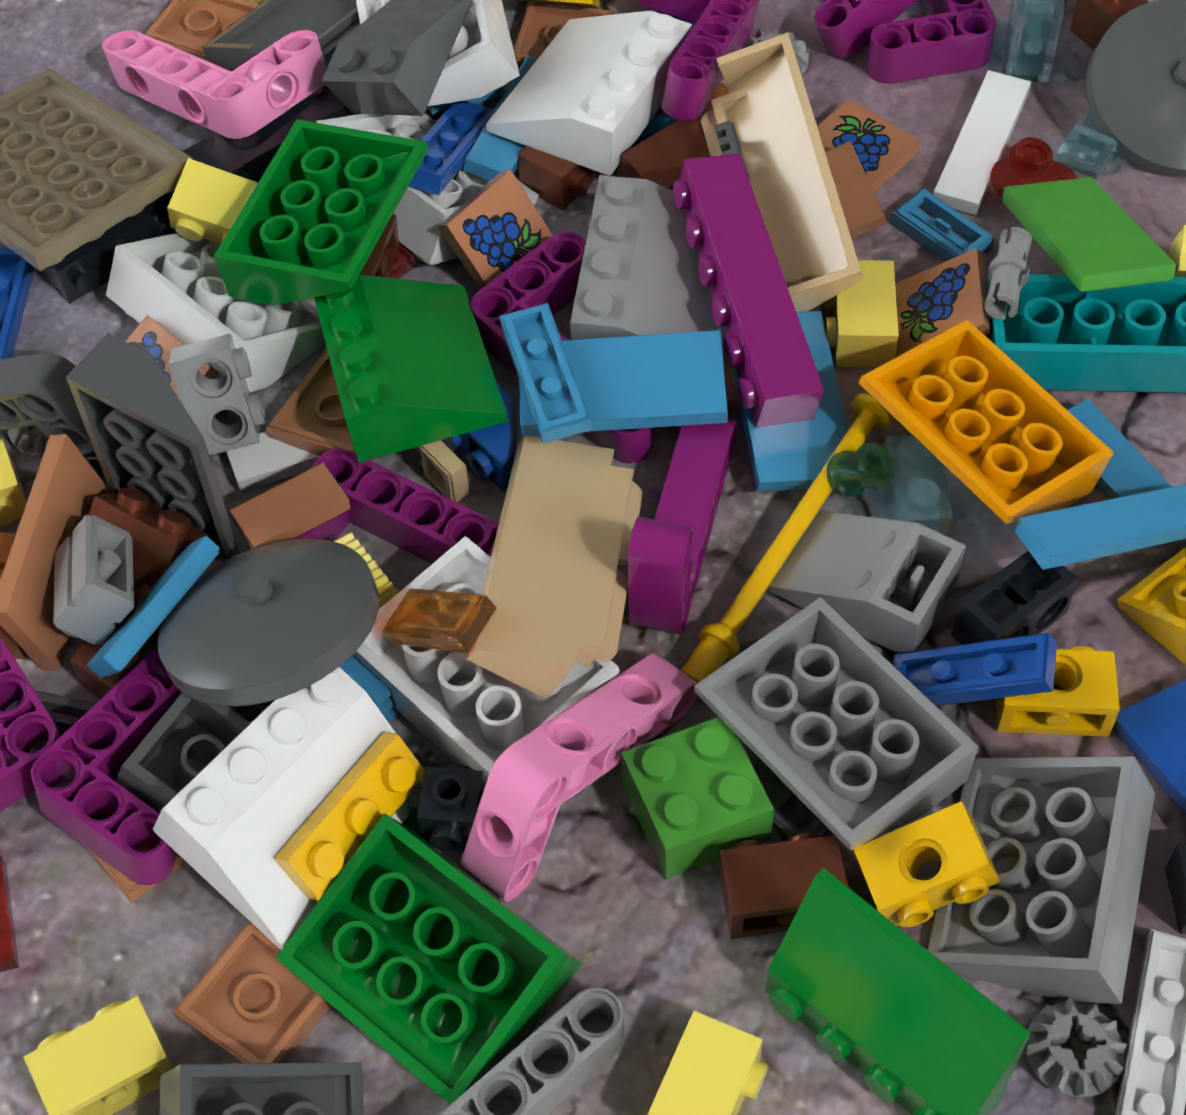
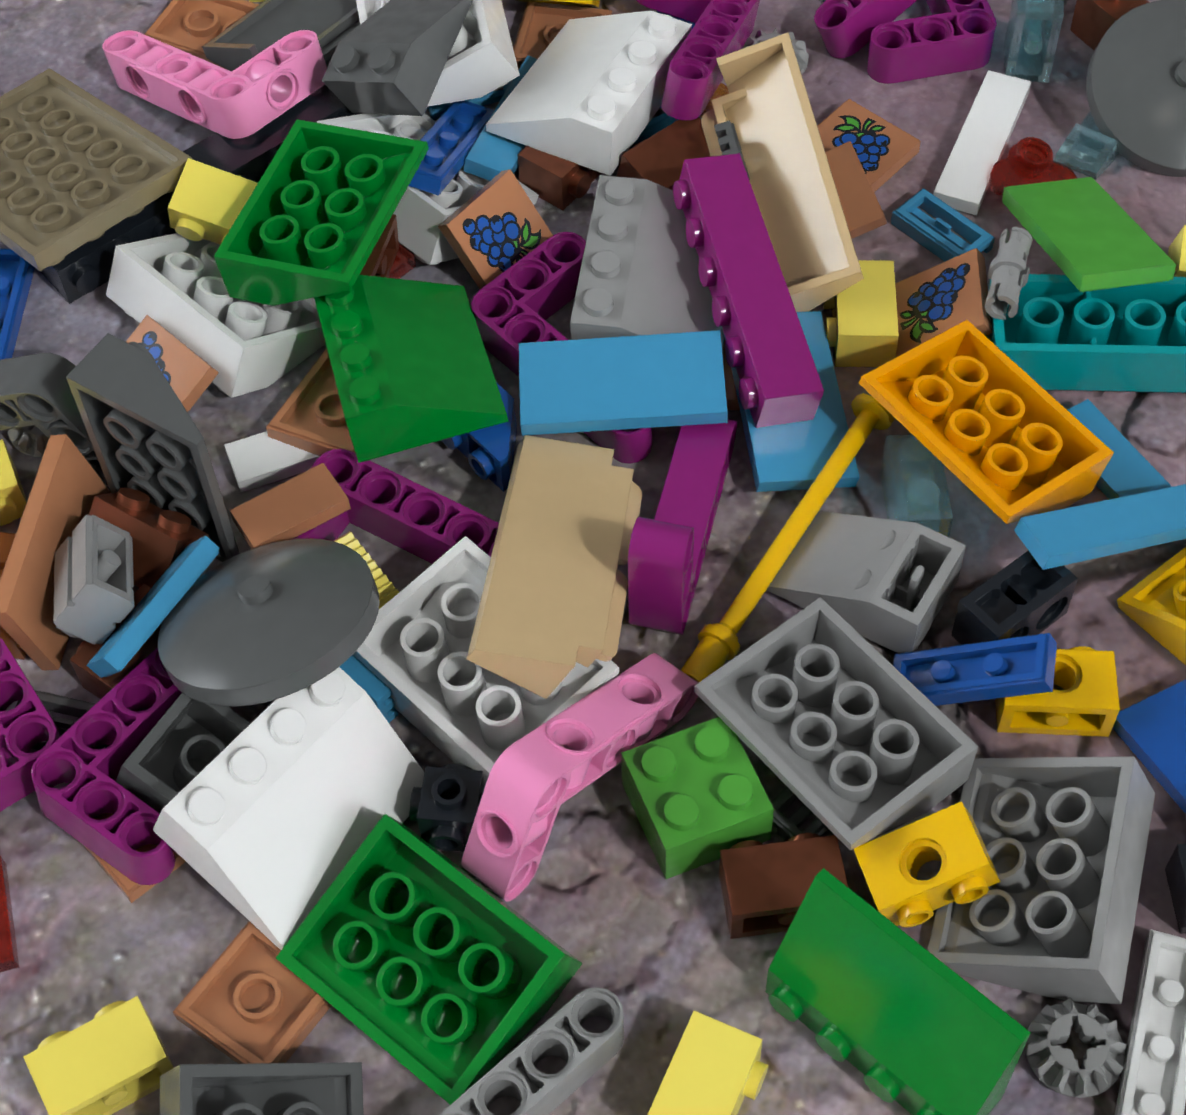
light grey brick [168,333,267,456] -> none
yellow plate [274,732,425,901] -> none
clear orange tile [382,588,497,653] -> none
tan tile [420,440,470,503] -> none
dark azure tile [499,303,592,444] -> none
clear green bush [826,442,895,497] -> none

